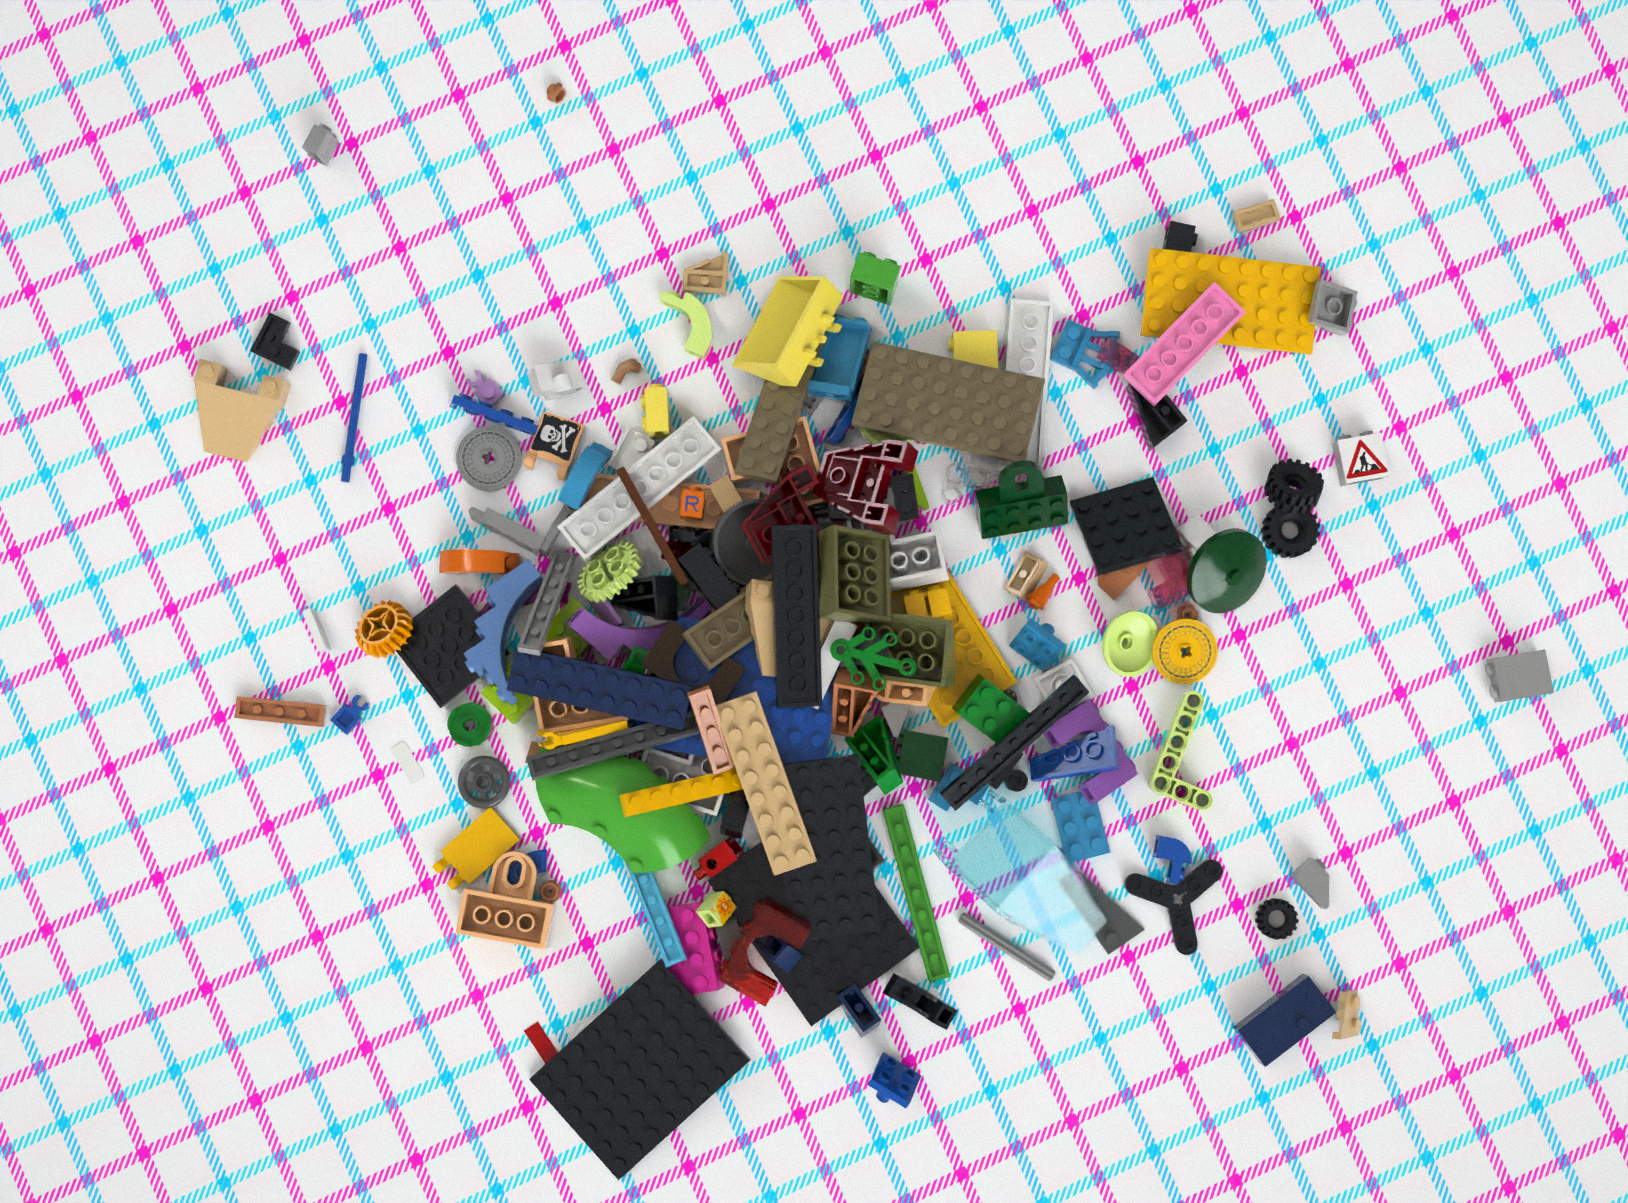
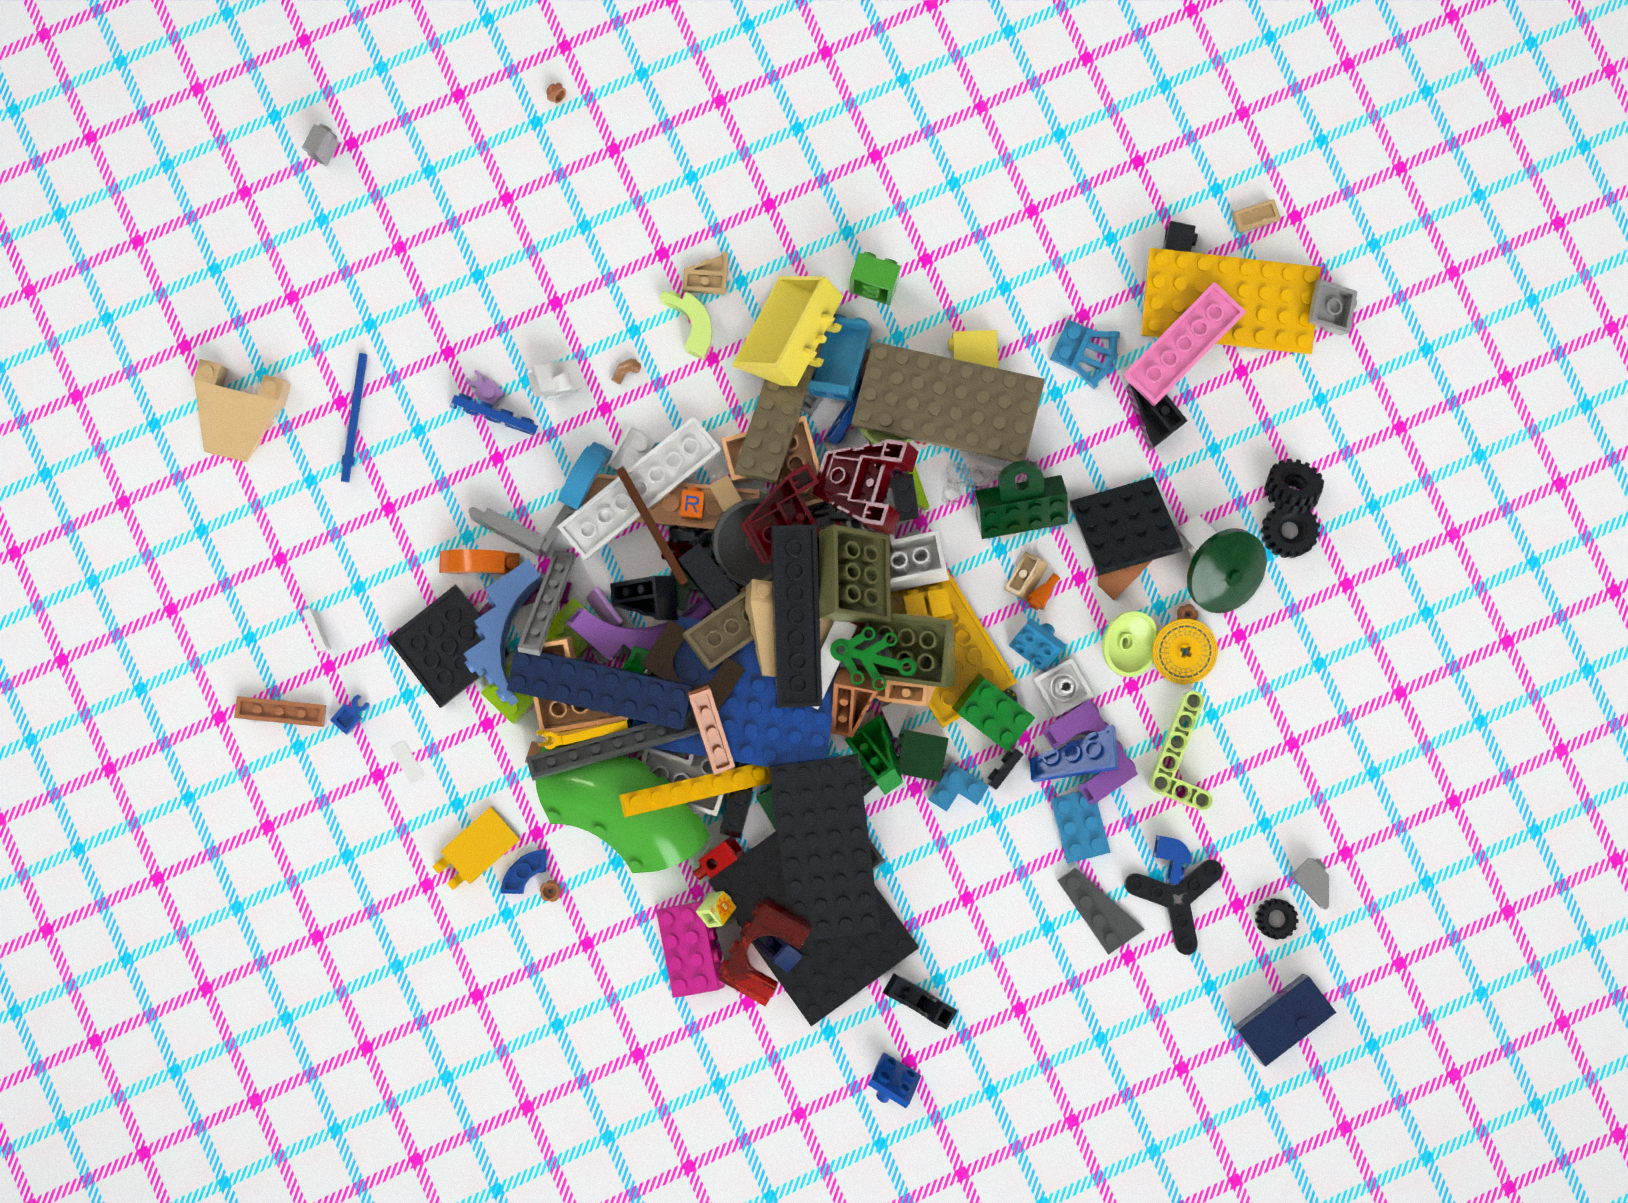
black plate [250,312,300,371] -> none
light orange gear [354,600,413,658] -> none
green plate [447,703,493,747] -> none
light nougat brick [455,851,555,949] -> none
light grey piece [456,426,522,491] -> none
dark grey plate [458,756,511,809] -> none
flag [523,412,585,481] -> none
red sticker [524,1021,558,1064] -> none
black plate [529,959,751,1180] -> none
yellowish green gear [577,541,643,603] -> none
medium azure tile [625,862,687,967] -> none
light yellow brick [641,384,672,439] -> none
tan plate [716,691,817,876] -> none
dark blue slope [837,983,881,1038] -> none
bright green tile [882,804,951,982] -> none
clear light blue windscreen [933,788,1107,954] -> none
black plate [940,674,1089,811] -> none
light grey axle [958,912,1056,981] -> none
white plate [997,298,1054,471] -> none
black wheel [1004,770,1028,792] -> none
clear pink slope [1096,337,1140,374] -> none
clear pink brick [1146,552,1190,611] -> none
piece [1332,431,1390,487] -> none
tan wing [1332,990,1361,1040] -> none
light grey brick [1485,649,1554,703] -> none

